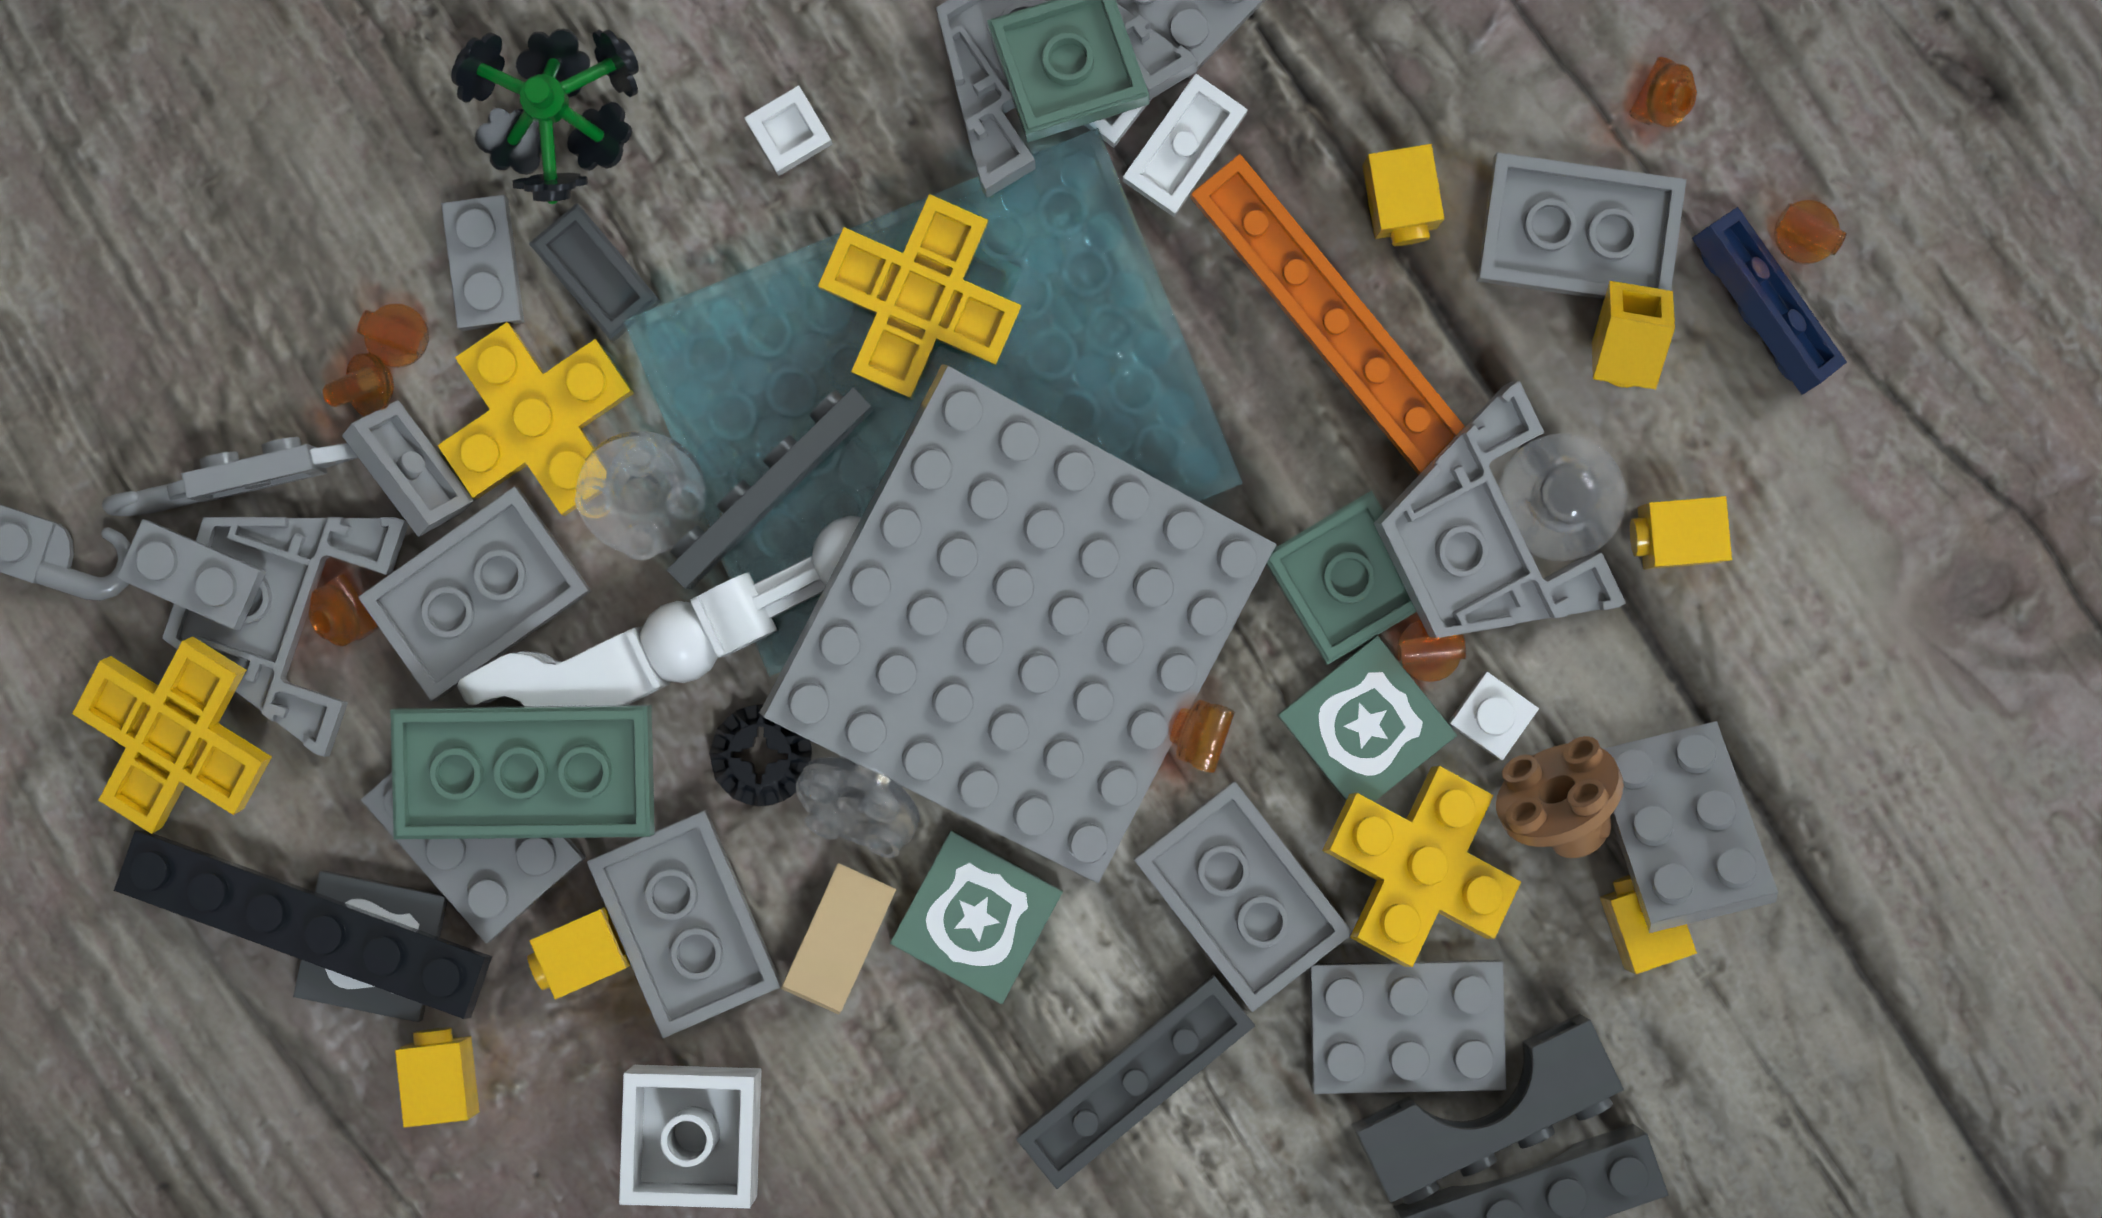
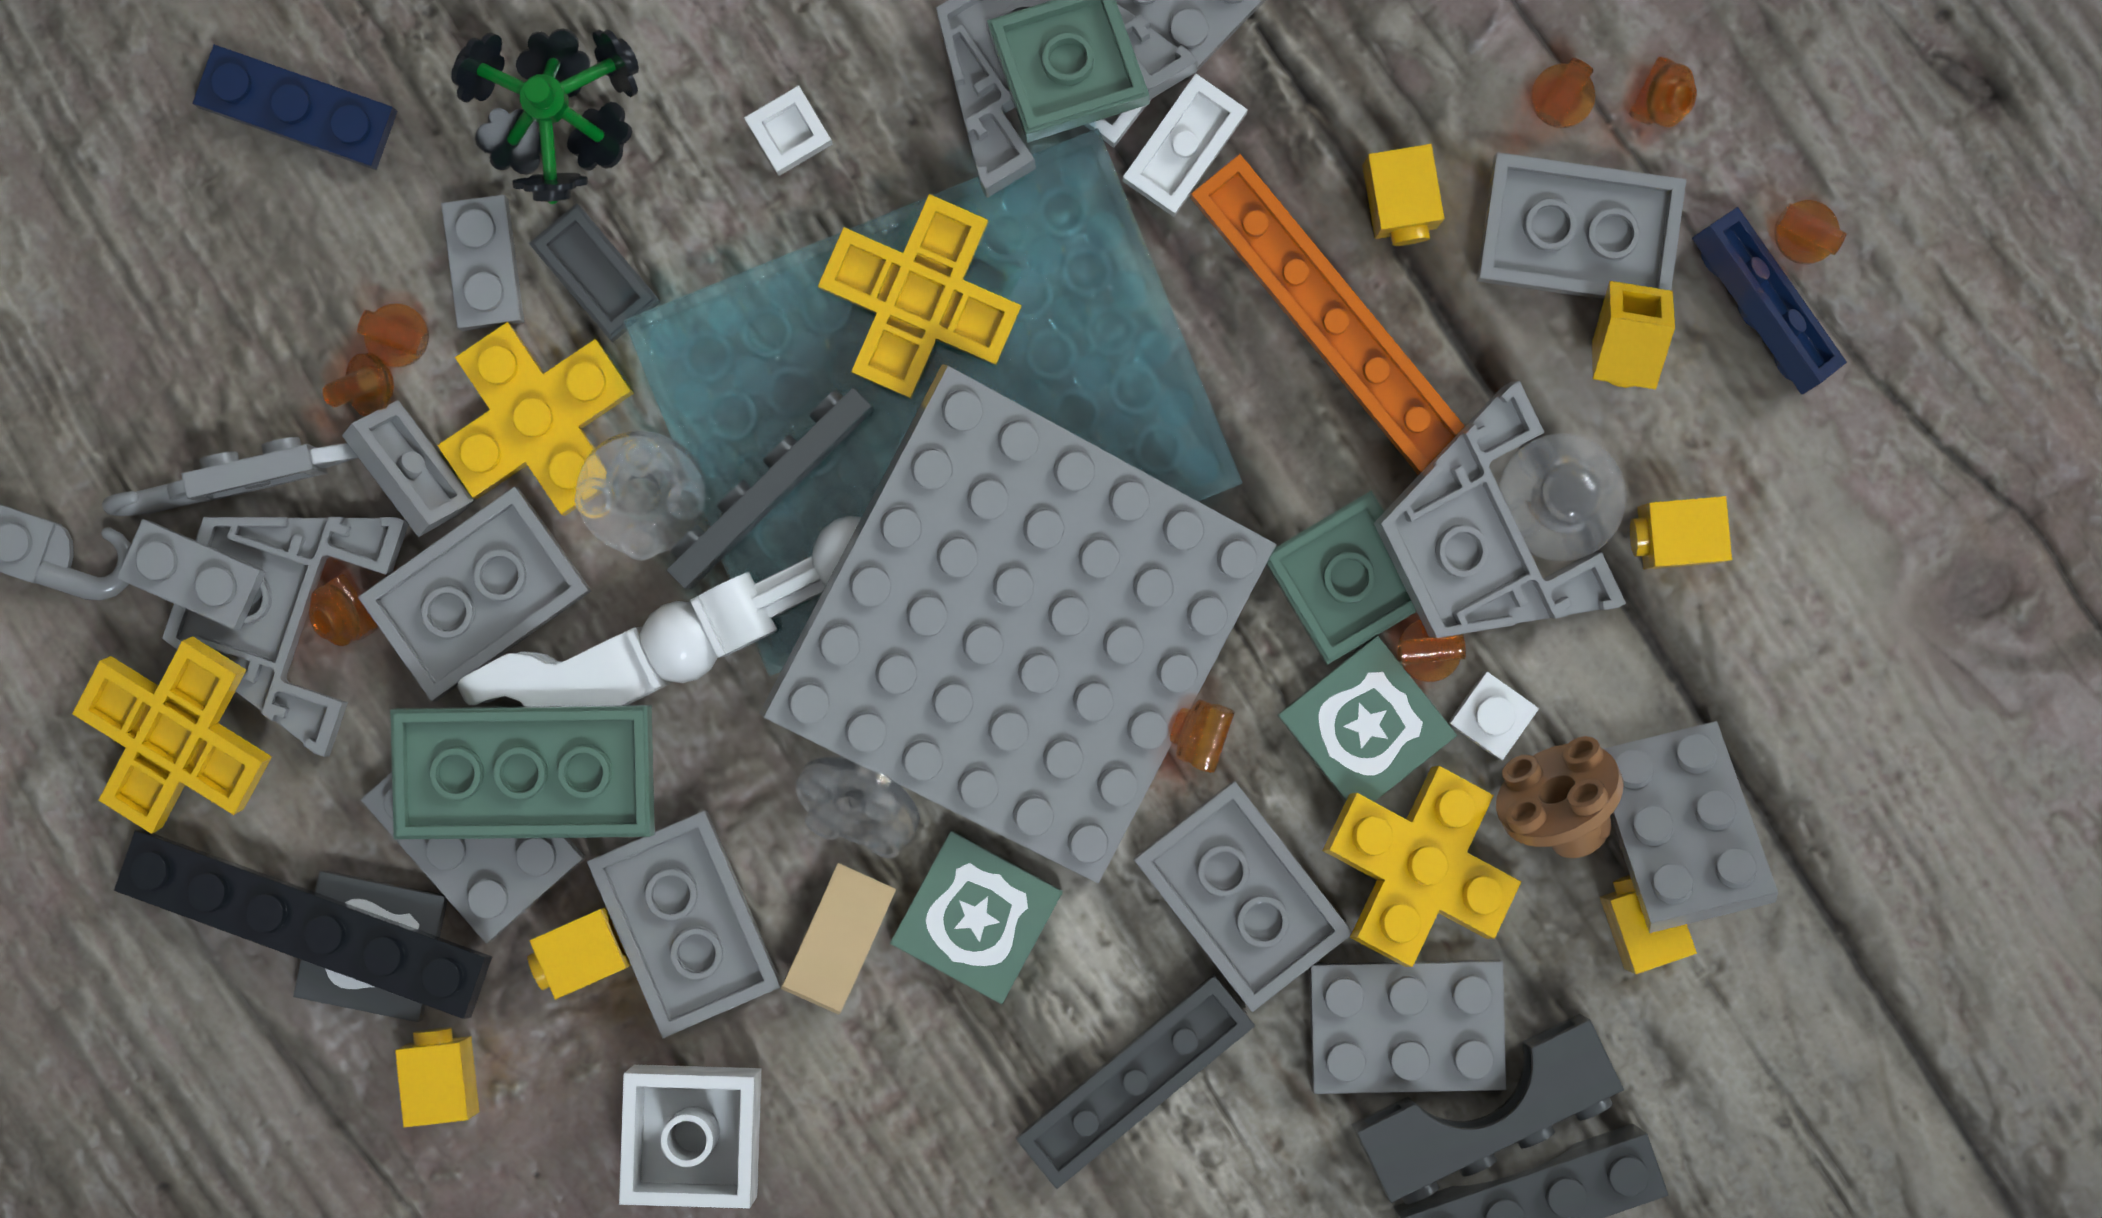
black gear [709,704,812,807] -> none
none -> dark blue plate [192,44,398,170]
none -> clear orange plate [1531,58,1595,128]

